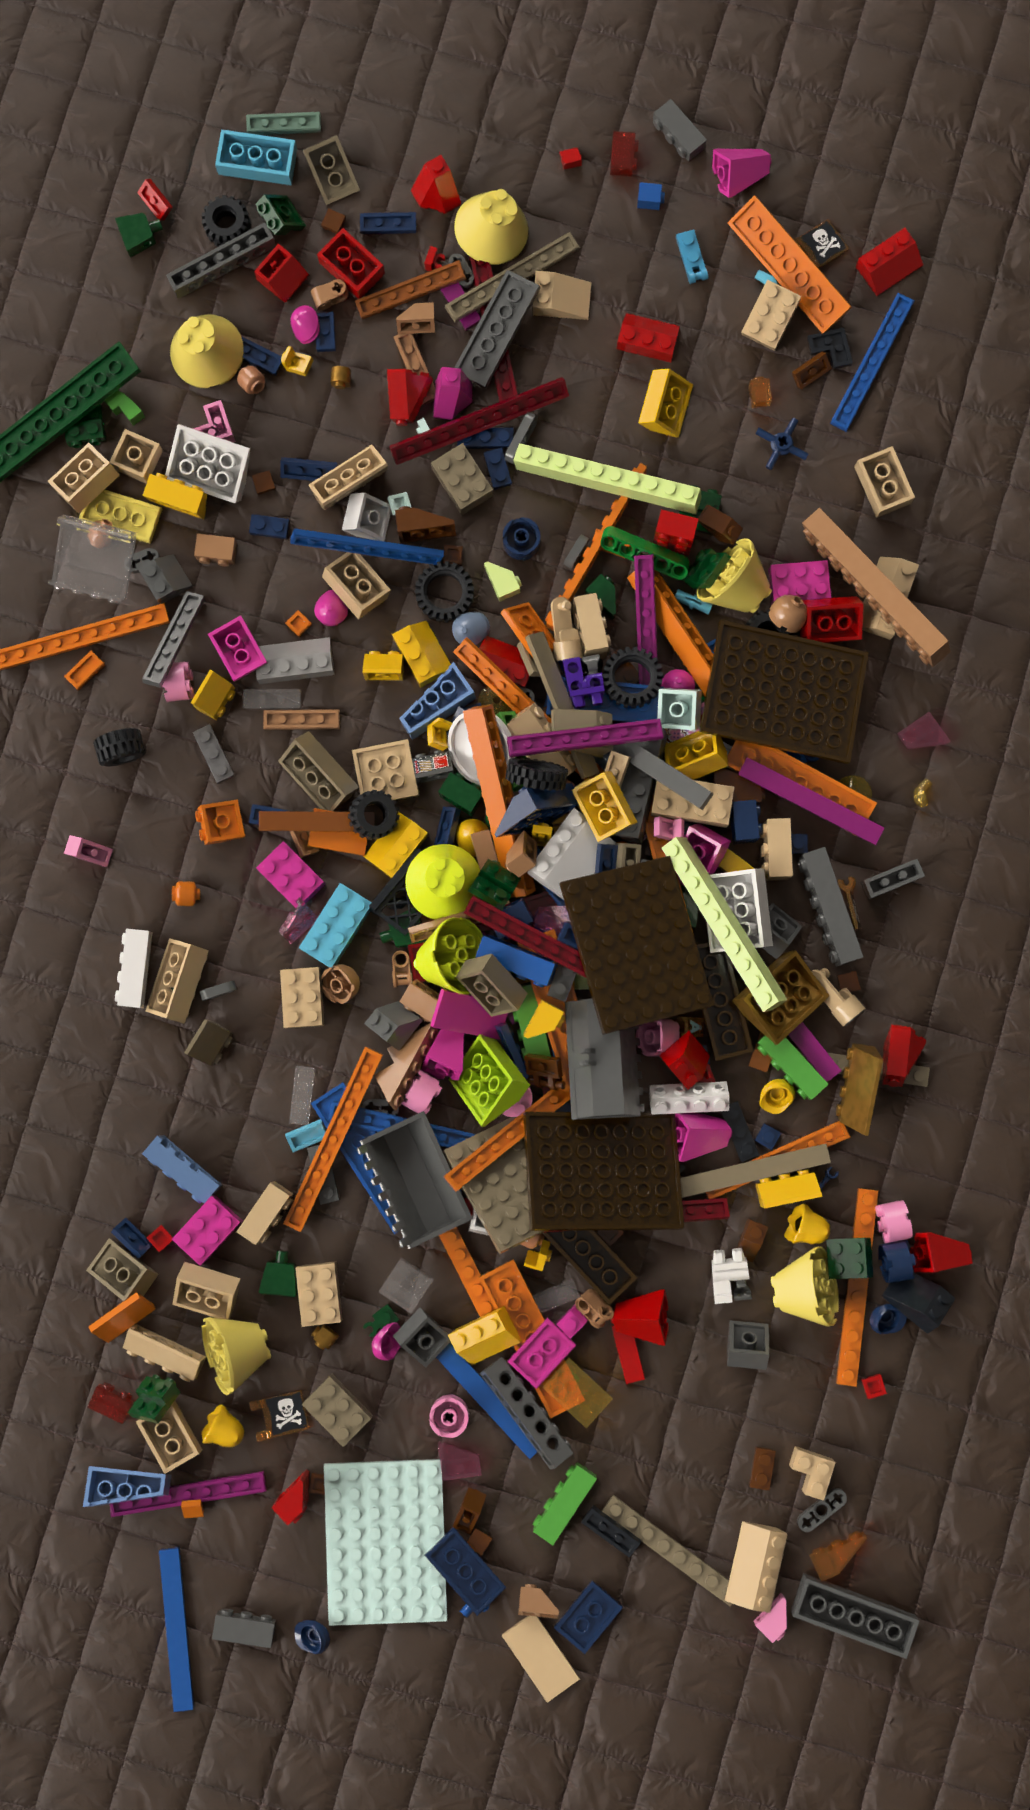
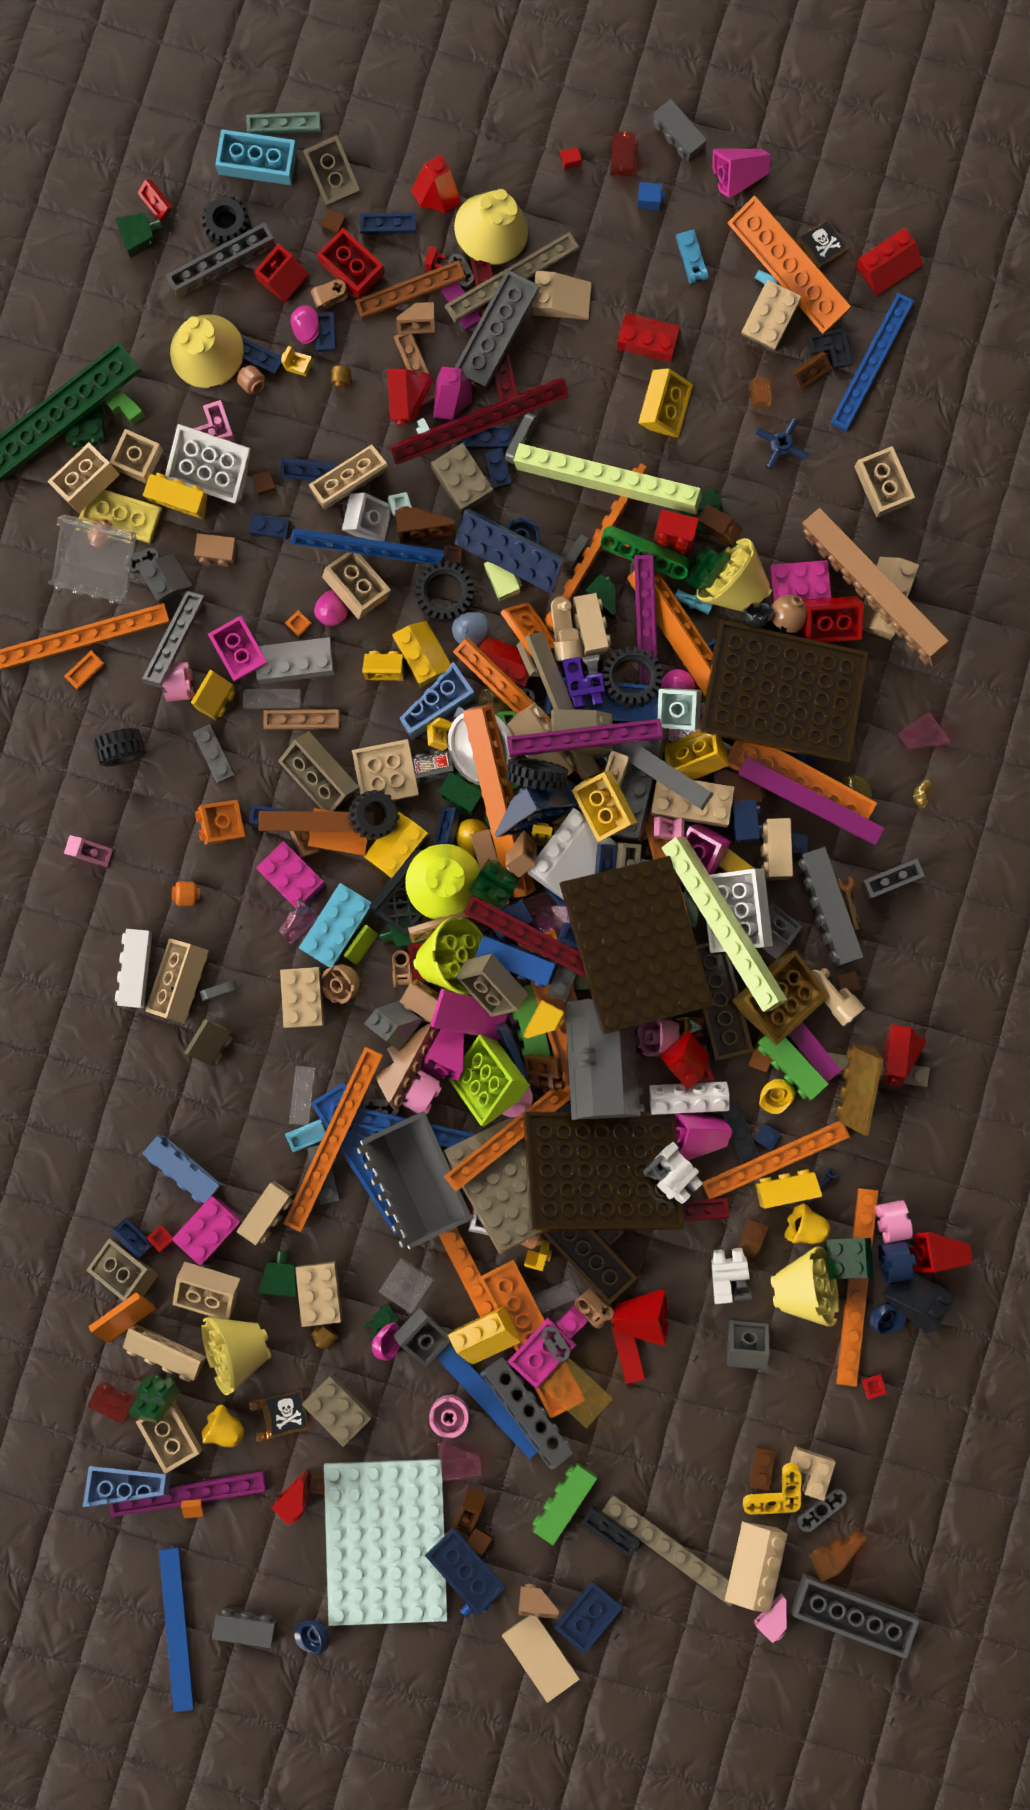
dark green plate [255,194,306,235] -> none
dark tan tile [680,1143,831,1198] -> none
none -> lime slope [344,925,378,965]
none -> dark blue plate [454,509,566,594]
none -> dark grey beam [542,1326,570,1361]
none -> white hips [643,1142,702,1204]
none -> black hair [742,603,774,628]
none -> yellow beam [743,1463,801,1515]

